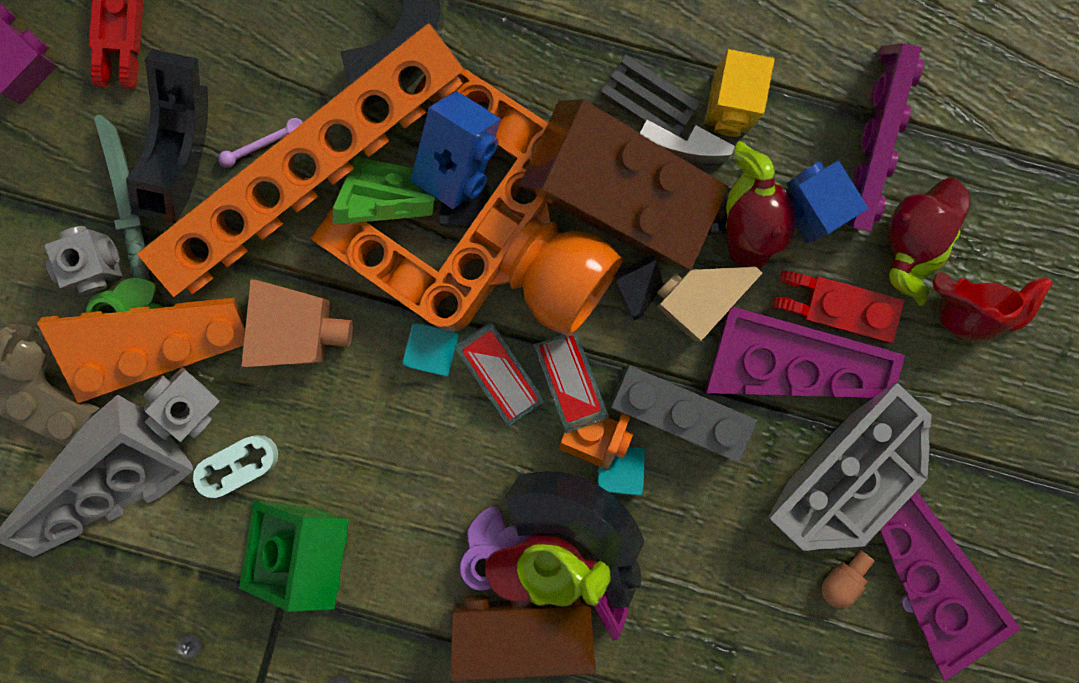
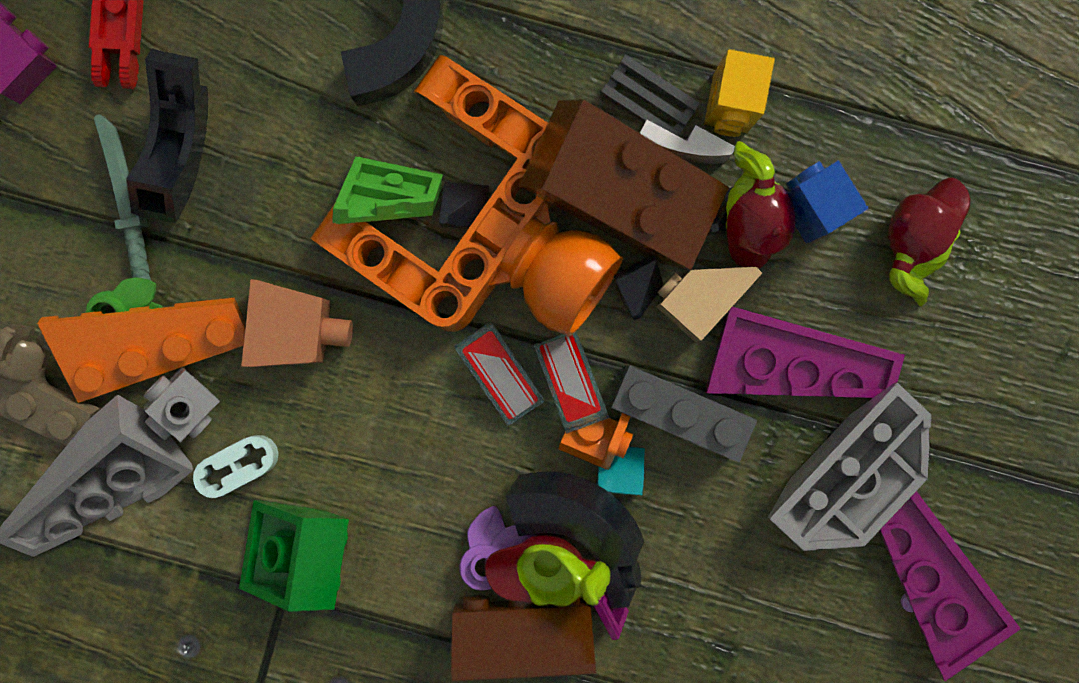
light grey brick [44,226,123,295] -> none
orange brick [137,23,465,297] -> none
lavender hinge [218,118,303,168] -> none
teal slope [402,322,459,377] -> none
blue brick [410,91,501,209] -> none
red hinge [772,270,905,344] -> none
nougat cylinder [821,550,875,609] -> none
magenta wing [845,43,924,231] -> none
hair [932,272,1053,342] -> none

